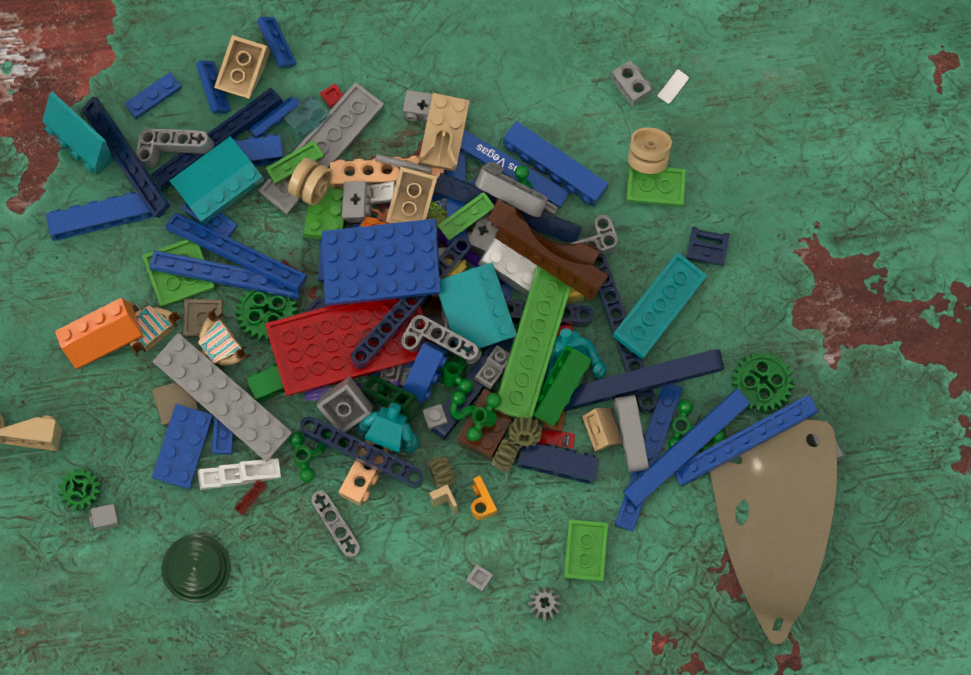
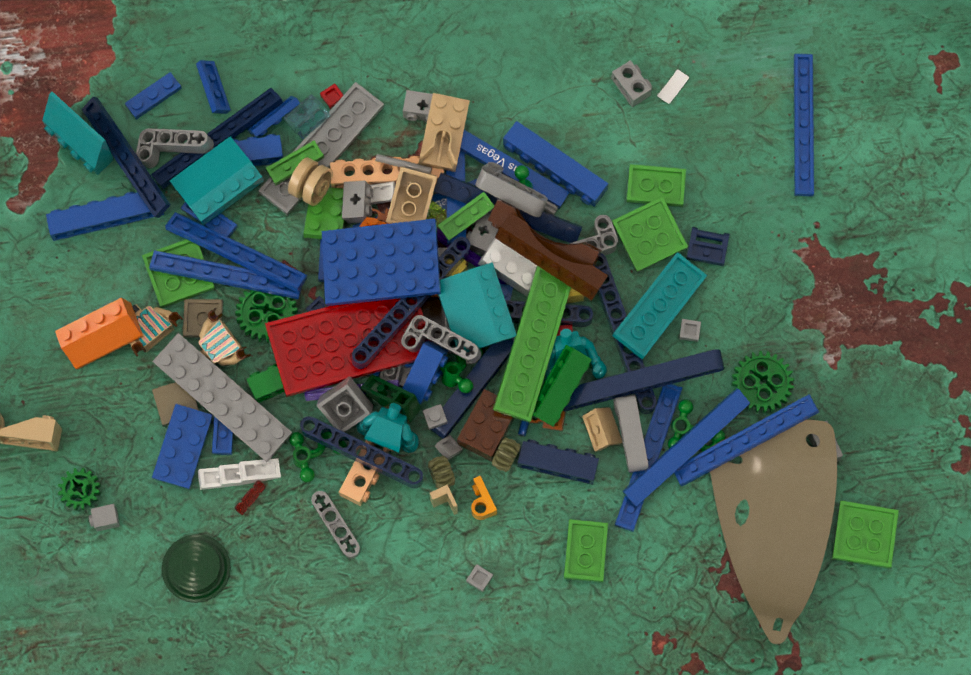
tan slope [214,35,271,99] -> none
blue plate [257,17,297,68] -> none
green piece [450,390,502,442] -> none
light grey slope [475,345,510,390] -> none
olive gear [509,415,542,448] -> none
light grey gear [528,587,562,621] -> none
red sticker [539,430,575,449] -> none
tan wheel [627,127,672,174] -> none
none -> light grey plate [435,435,462,460]
none -> bright green plate [612,196,688,272]
none -> light grey plate [679,319,701,342]
none -> blue tile [794,54,814,196]
none -> bright green plate [832,500,899,569]

